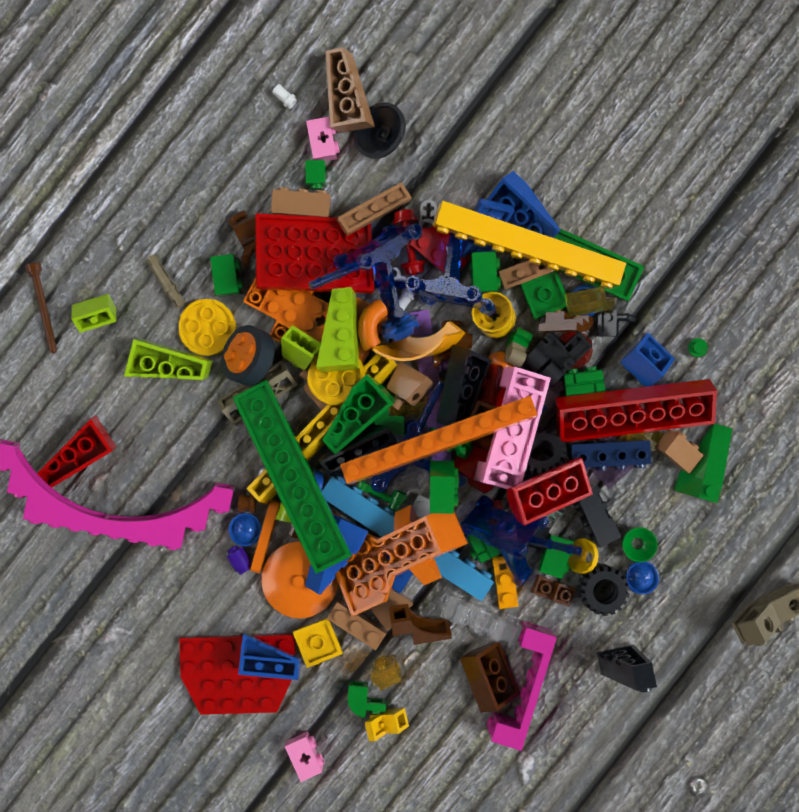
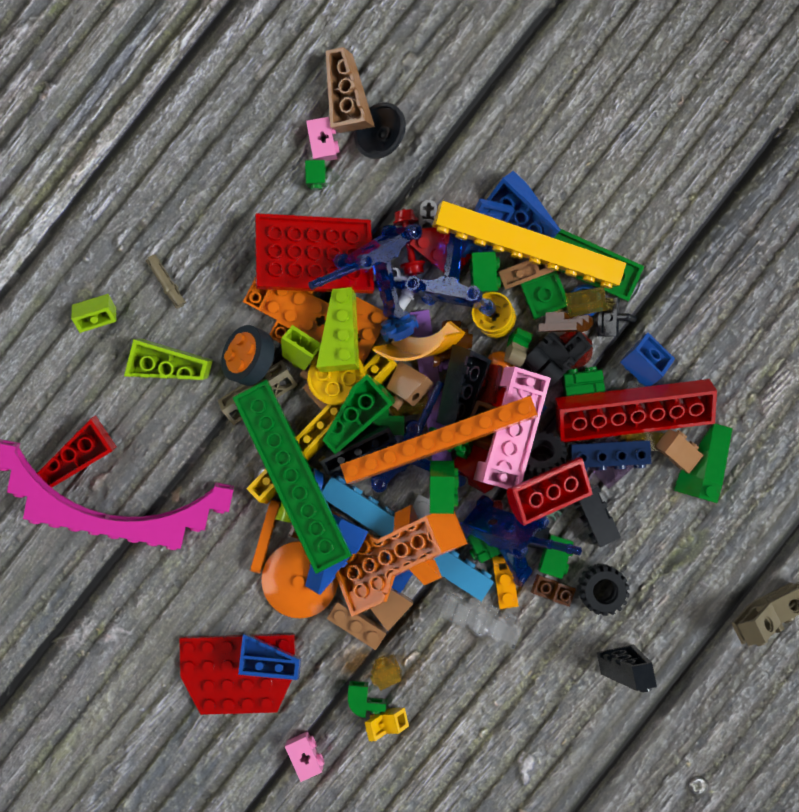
reddish brown piece [25,263,57,354] -> none
yellow tile [179,299,236,356] -> none
green brick [210,254,243,297] -> none
dark purple brick [225,545,252,575] -> none
blue hat [228,513,262,547] -> none
reddish brown piece [229,210,255,267] -> none
reddish brown wheel [238,494,257,513] -> none
medium nougat brick [271,187,332,217] -> none
white pin [272,84,297,109] -> none
yellow plate [293,618,343,668] -> none
medium nougat plate [337,182,412,236] -> none
orange cylinder [357,299,388,351] -> none
green brick [357,480,408,512] -> none
reddish brown arch [389,604,452,645] -> none
reddish brown slope [460,640,520,712] -> none
dark pink plate [486,620,557,751] -> none
yellow piece [568,538,599,574] -> none
green piece [622,527,658,562] -> none
blue hat [626,561,659,595] -> none
green plate [688,338,708,357] -> none

